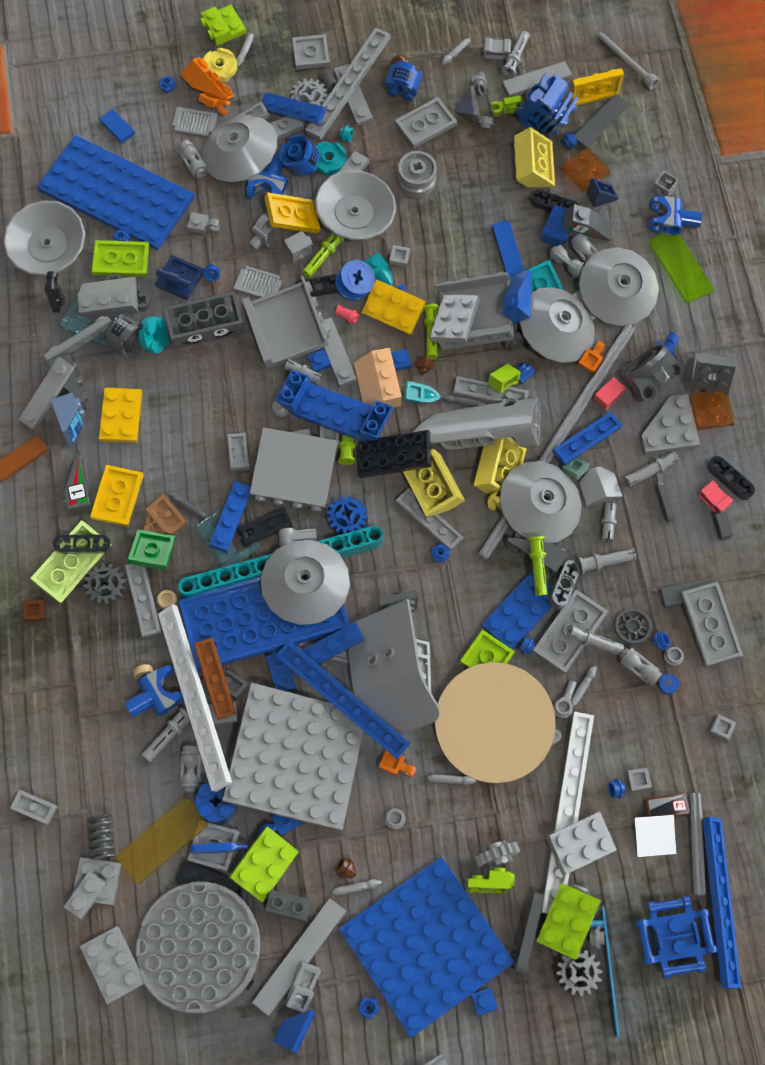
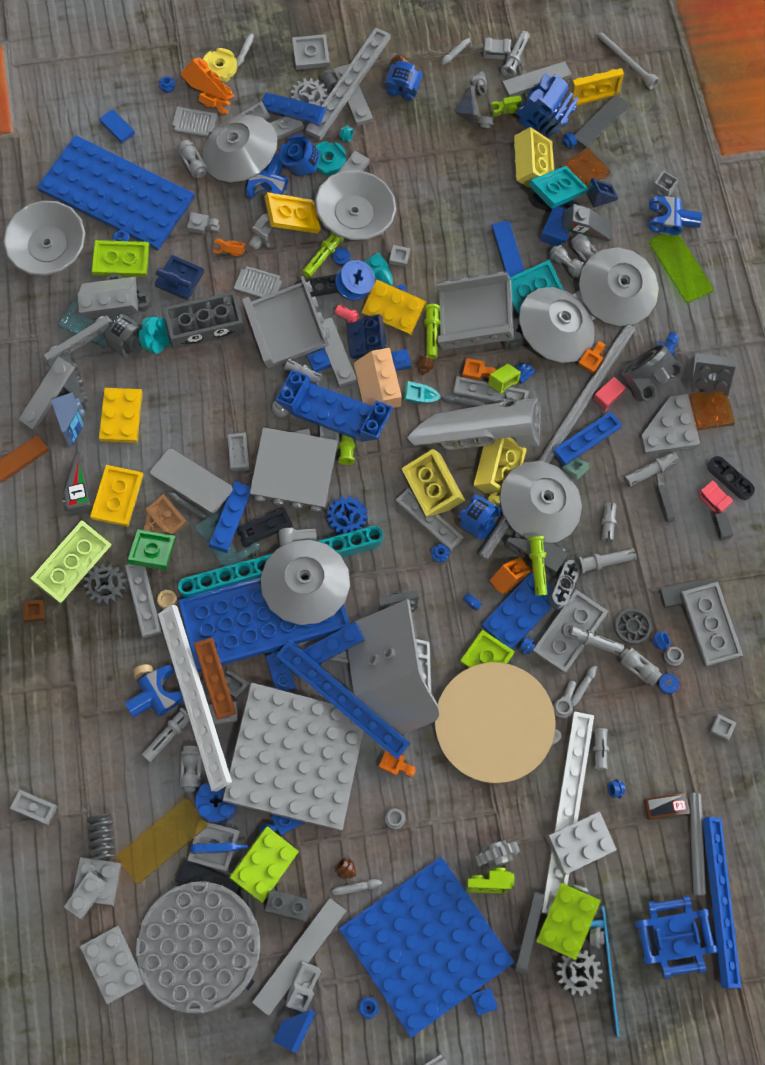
black plate [44,271,65,313] -> none
black beam [53,535,110,554] -> none
lime plate [199,5,246,46] -> none
blue plate [203,264,220,282] -> none
light grey brick [284,231,313,263] -> none
black tile [358,430,431,478] -> none
light grey plate [395,97,457,149] -> none
light grey wheel [398,151,437,198] -> none
light grey piece [426,774,476,785] -> none
light grey plate [430,295,480,343] -> none
blue slope [503,270,531,323] -> none
light grey slope [579,467,623,507] -> none
light grey plate [626,768,652,792] -> none
white sticker [635,815,676,857] -> none
none -> light grey piece [150,449,233,513]
none -> orange plate [213,239,246,256]
none -> blue plate [333,248,351,266]
none -> dark blue plate [347,314,386,360]
none -> blue brick [459,494,501,540]
none -> orange plate [463,358,496,381]
none -> blue tile [463,593,482,610]
none -> orange slope [489,557,533,595]
none -> teal plate [529,166,589,209]
none -> light grey pin [593,728,609,771]

